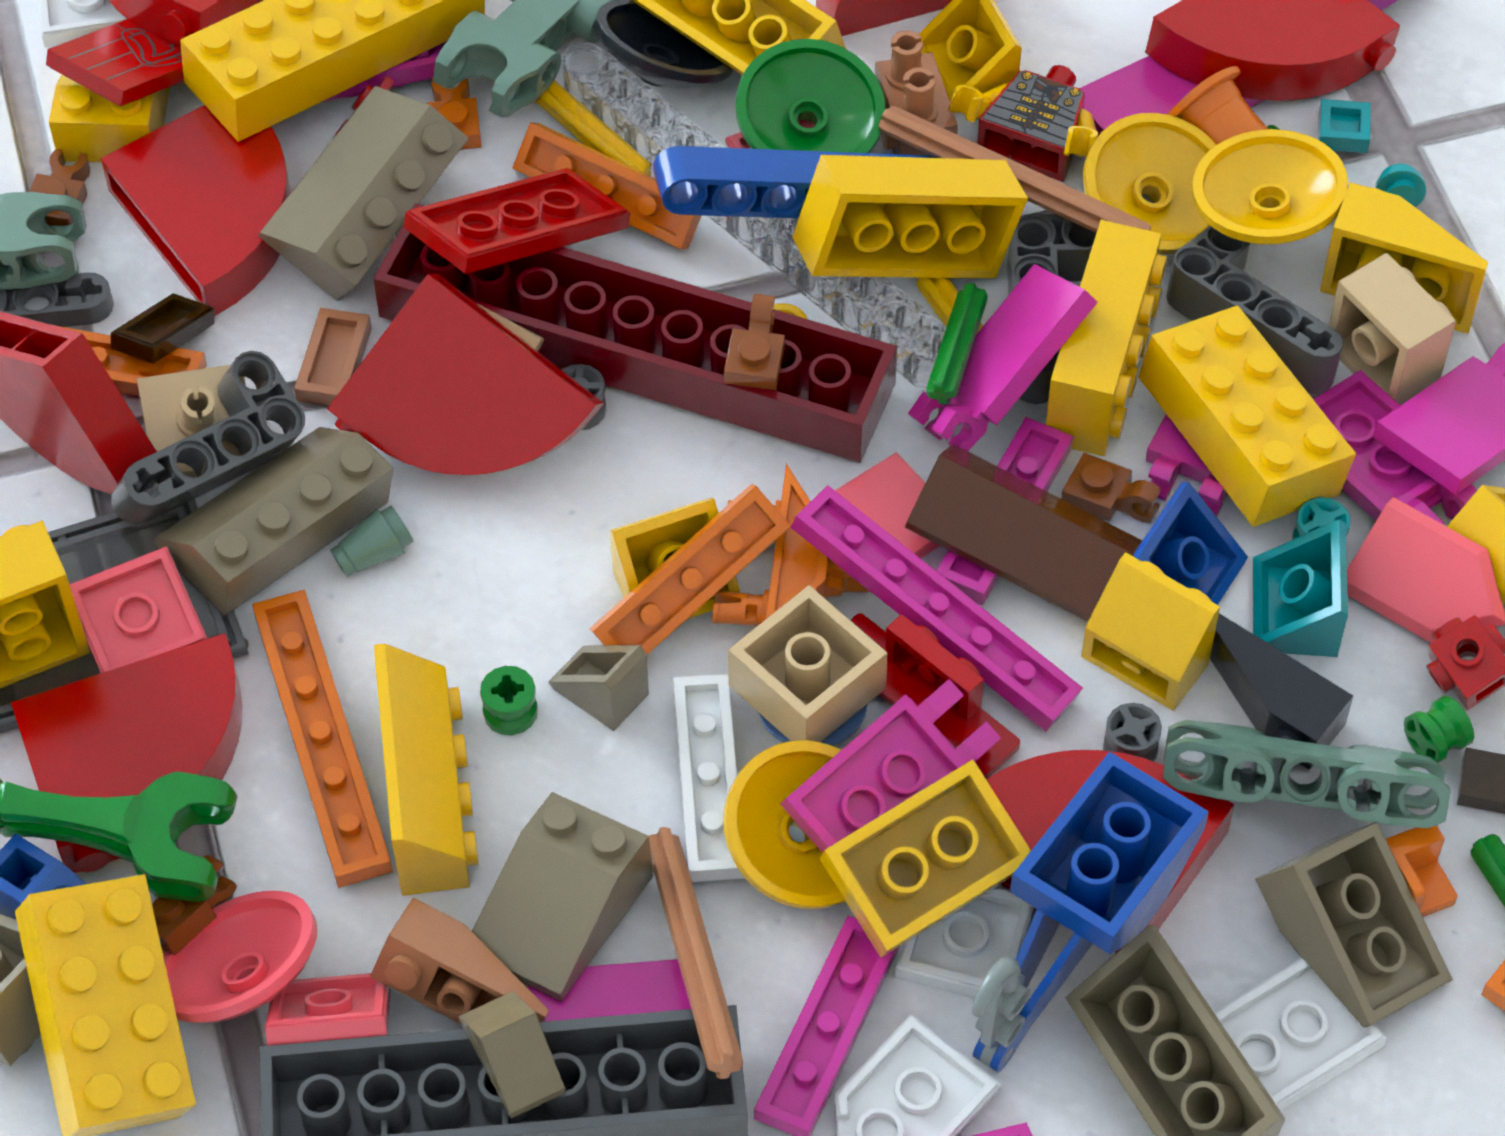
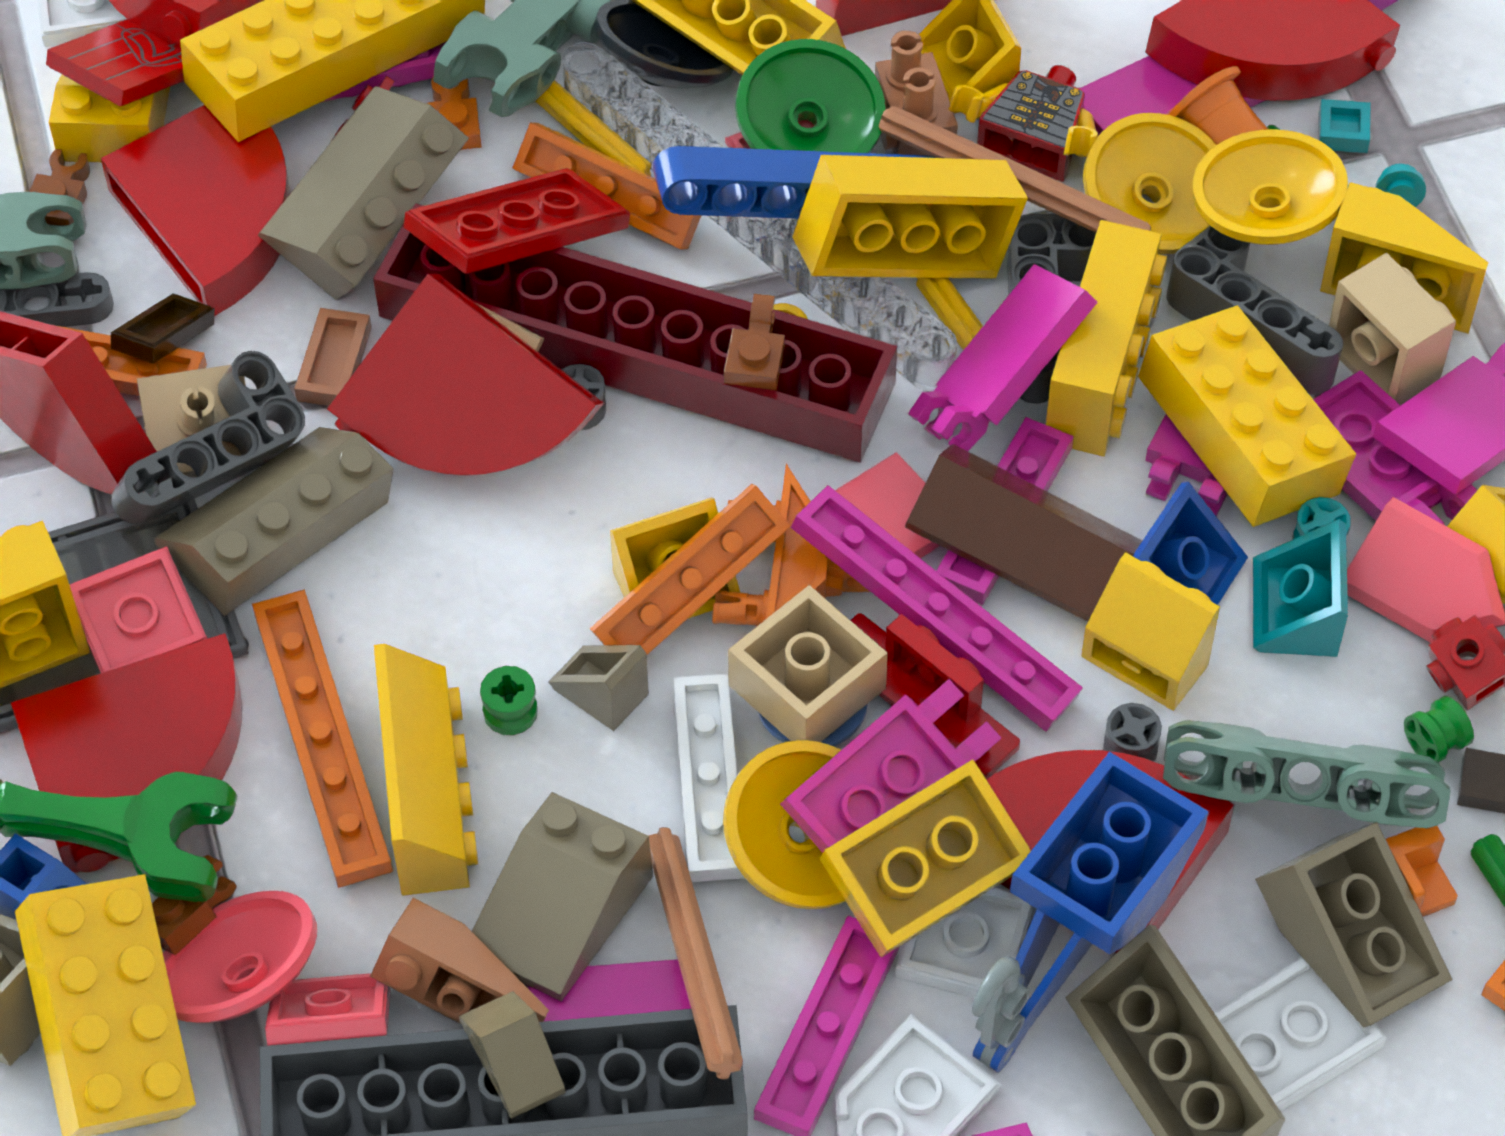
sand green cone [330,506,414,577] -> none
green axle [926,283,988,405] -> none
dark orange plate [1062,453,1161,523] -> none
black slope [1210,613,1353,770] -> none

